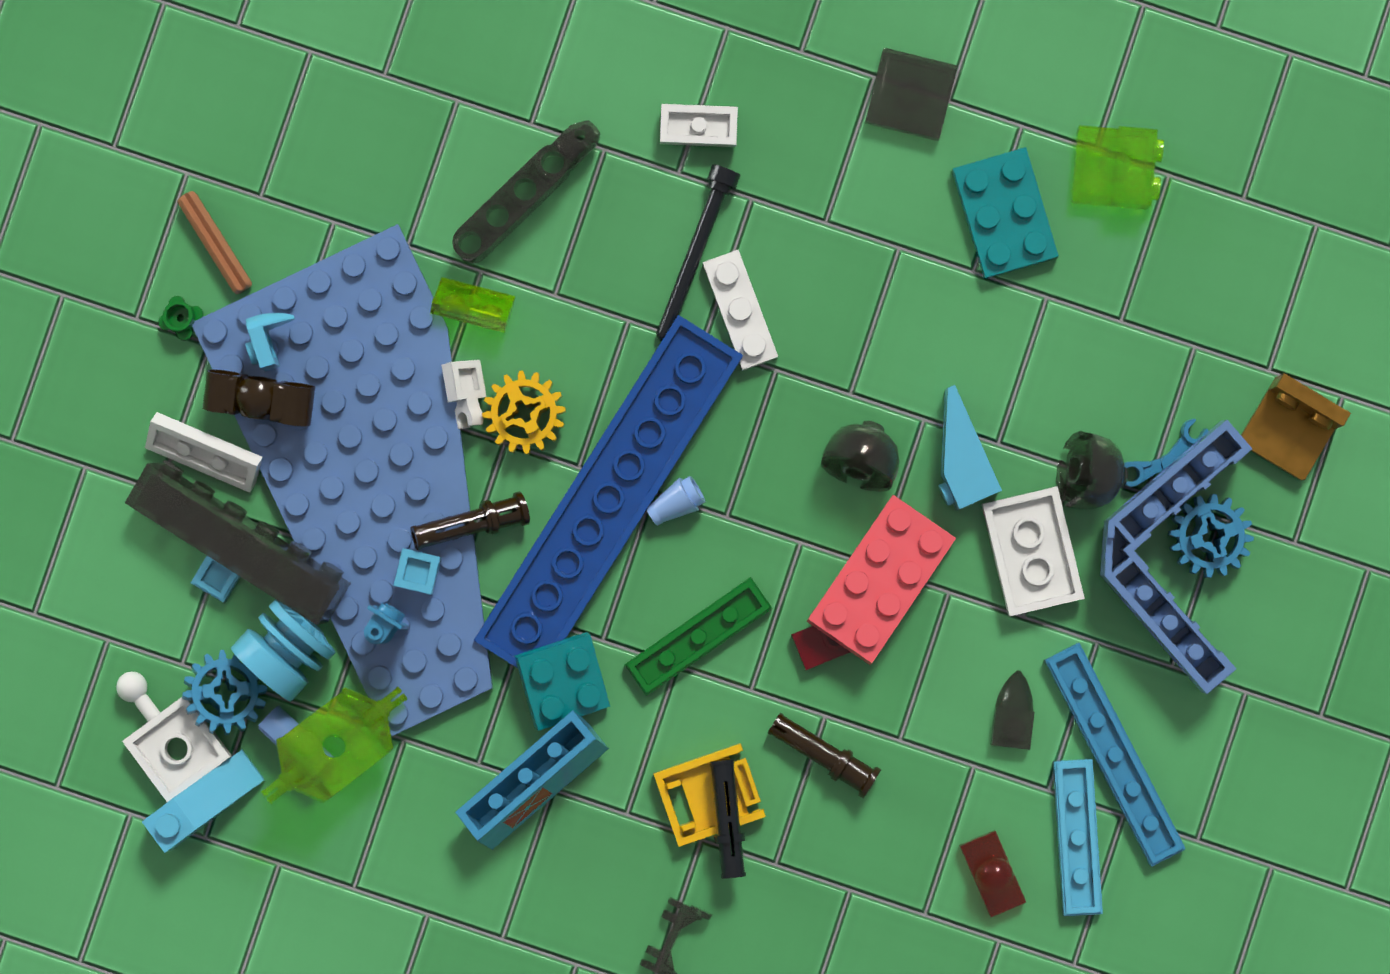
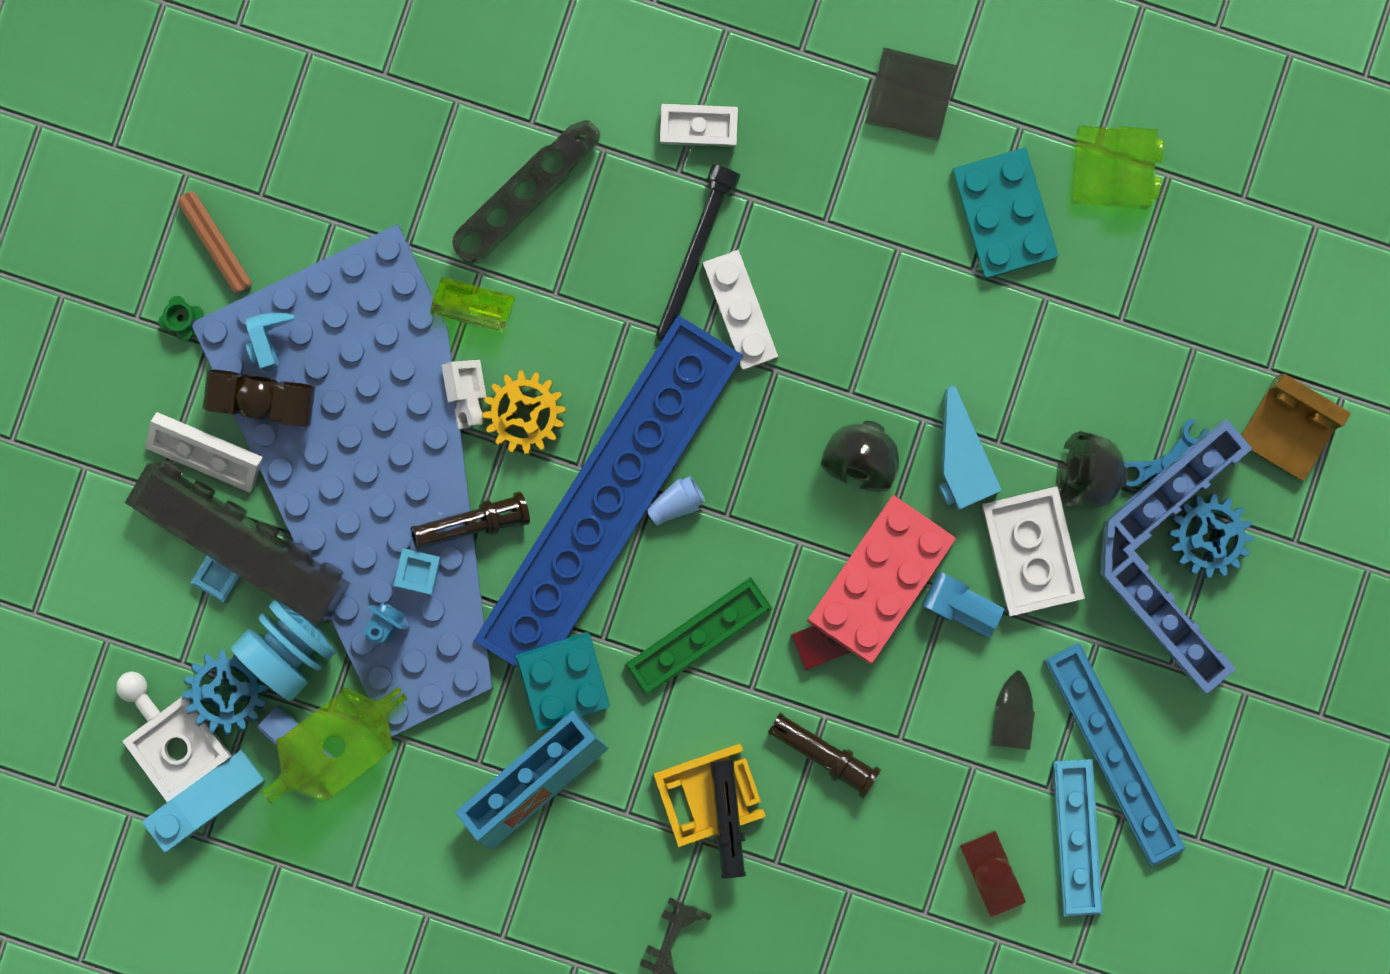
none -> dark azure piece [921,572,1005,638]

